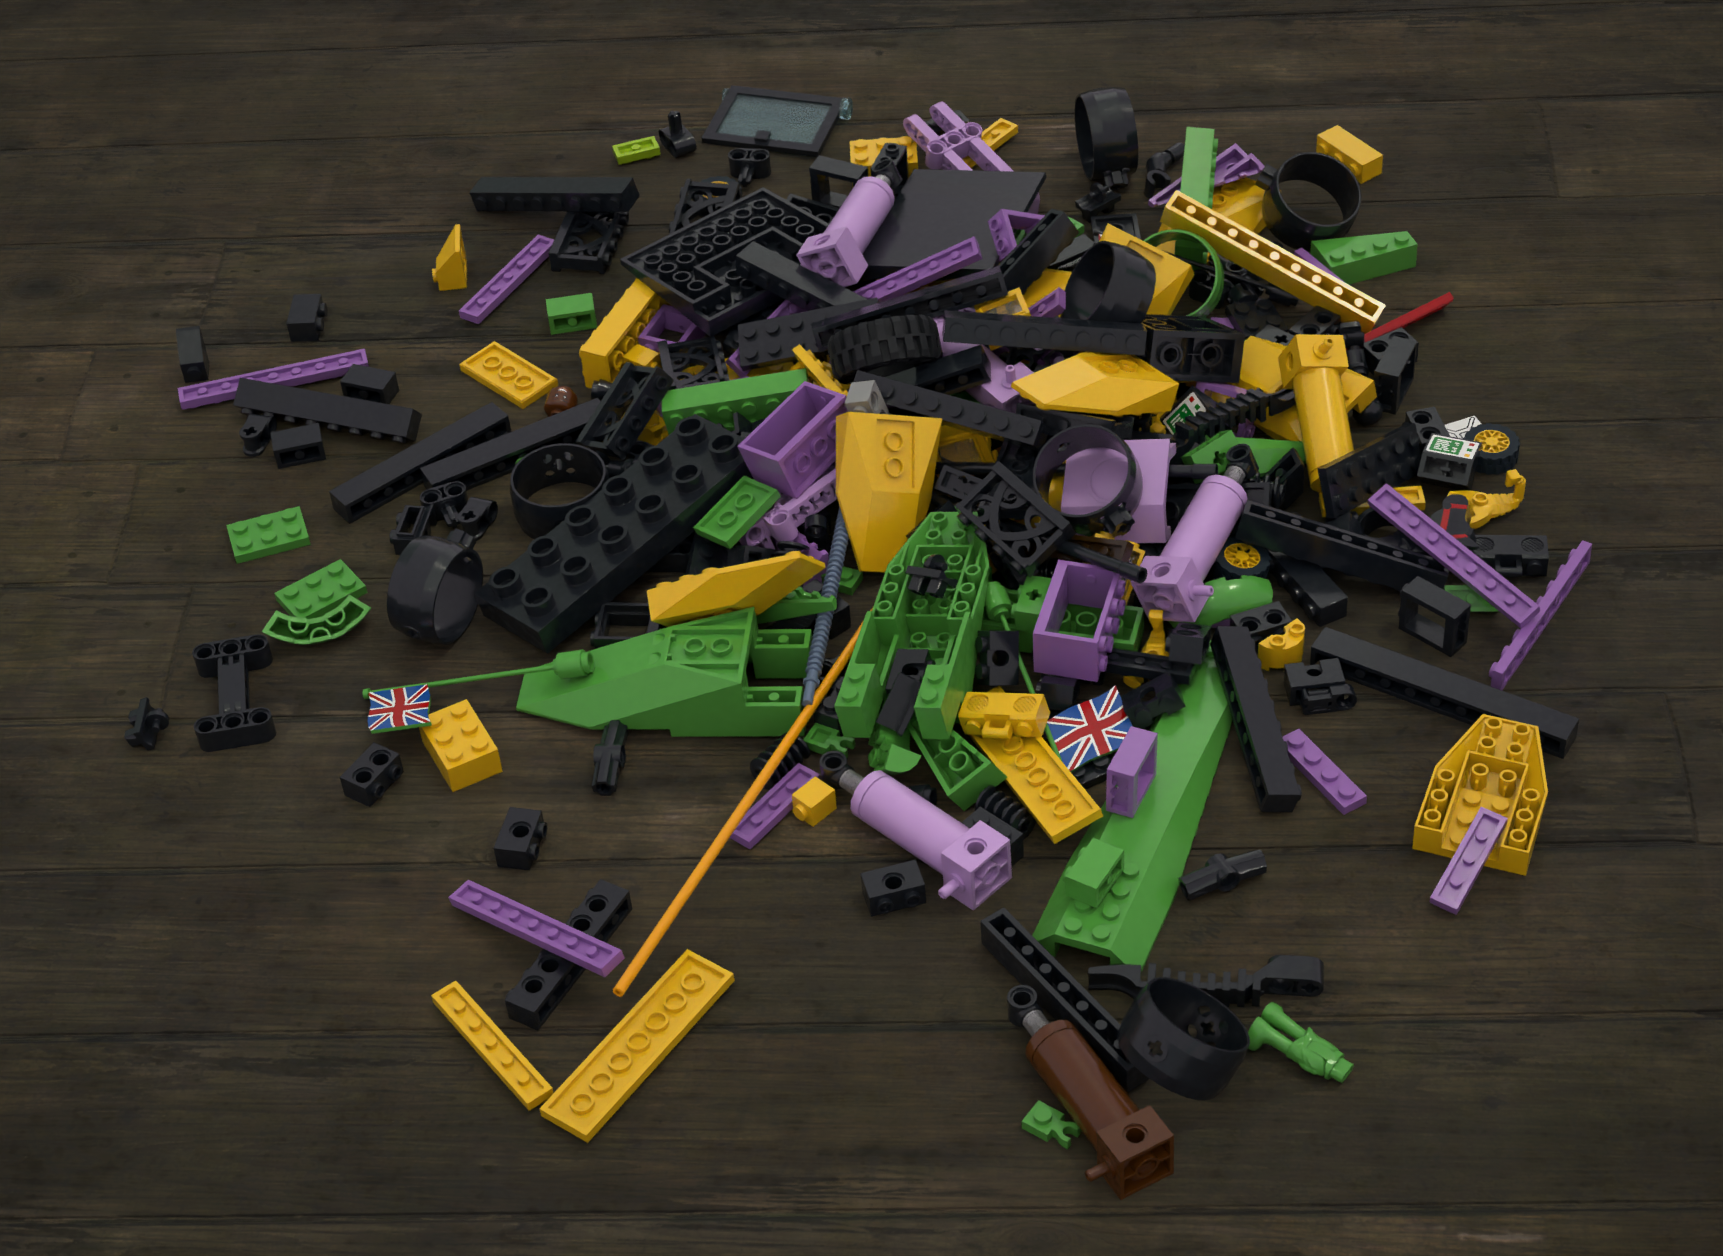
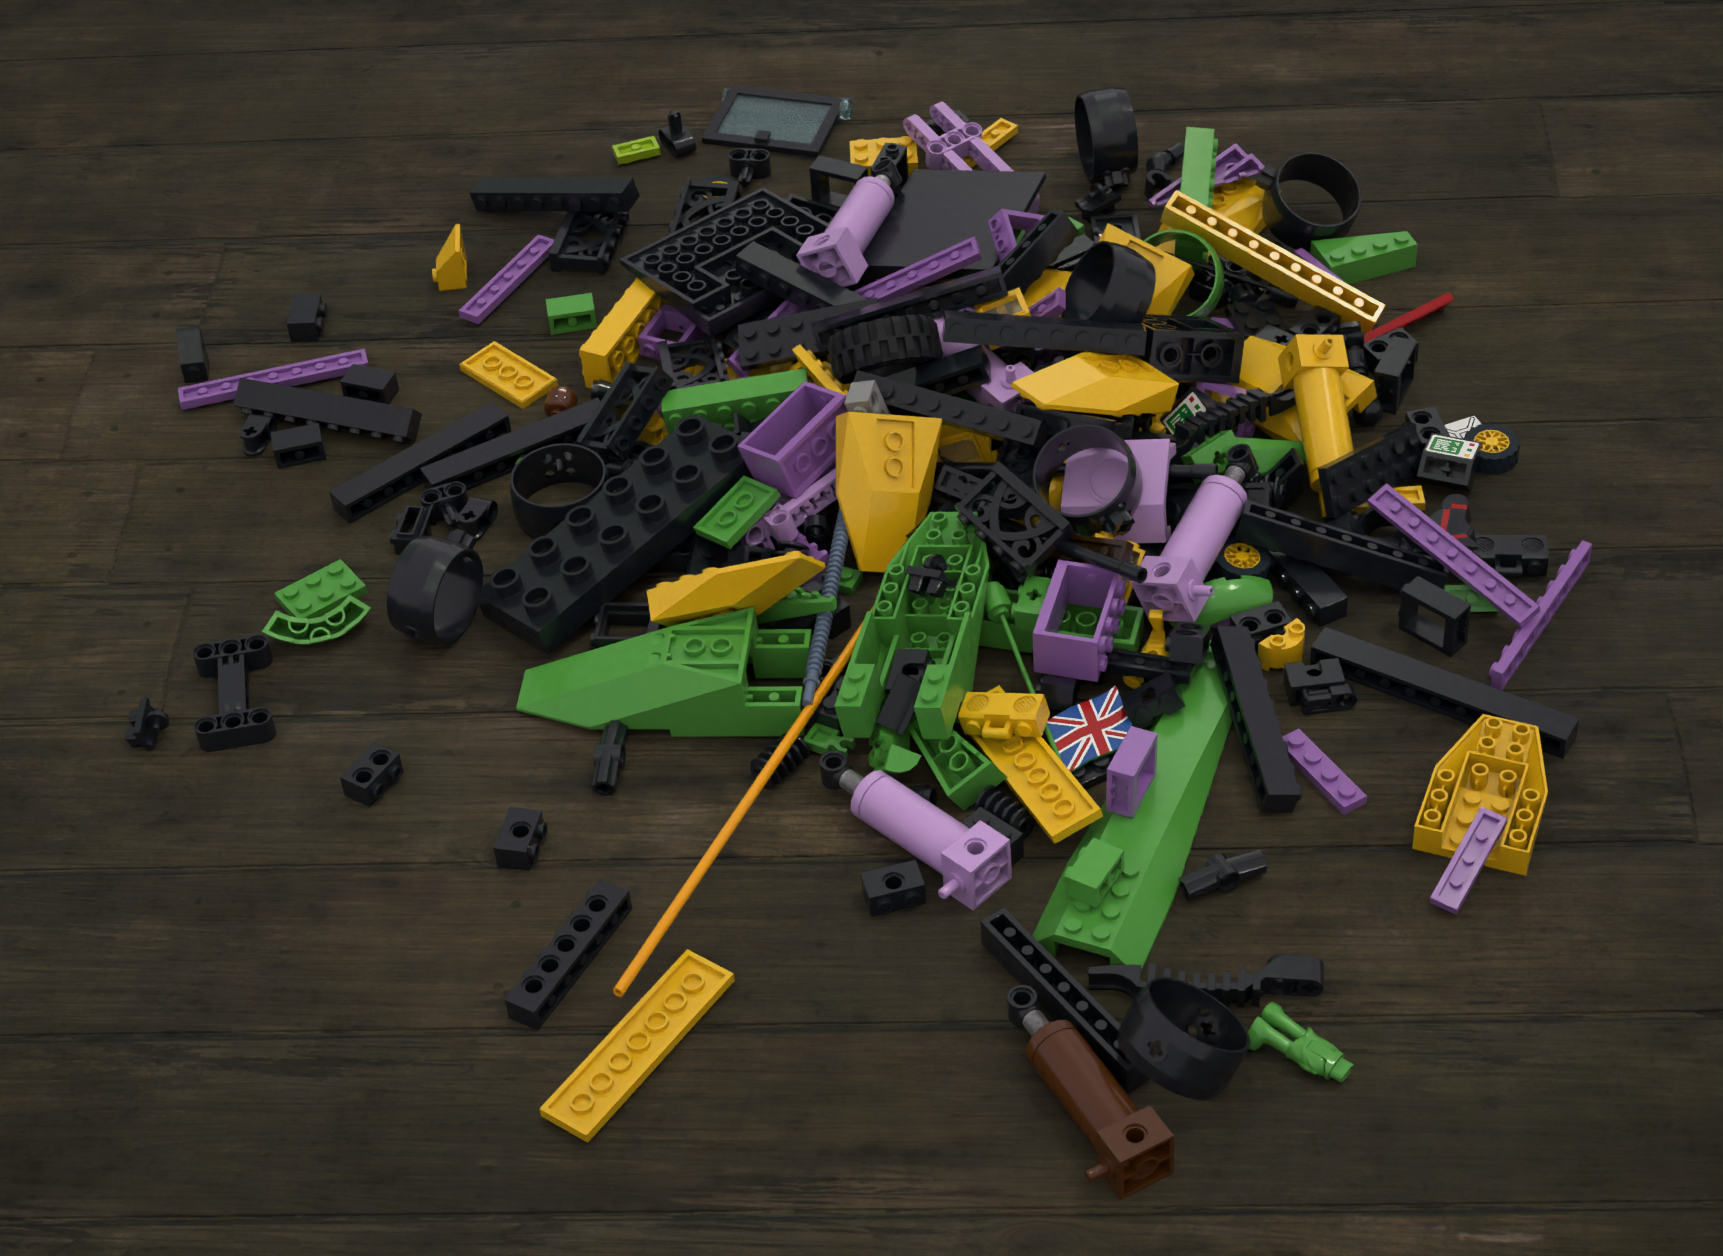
bright green plate [226,506,311,564] -> none
flag [363,649,595,734] -> none
yellow brick [419,699,503,792] -> none
yellow plate [431,980,554,1111] -> none
medium lavender plate [448,880,625,977] -> none
yellow brick [622,344,662,369] -> none
medium lavender plate [730,763,821,849] -> none
yellow brick [792,776,837,827] -> none
black brick [975,630,1019,686] -> none
bright green plate [1022,1100,1081,1149] -> none
yellow brick [1316,125,1383,184] -> none
yellow animal [1447,469,1526,529] -> none

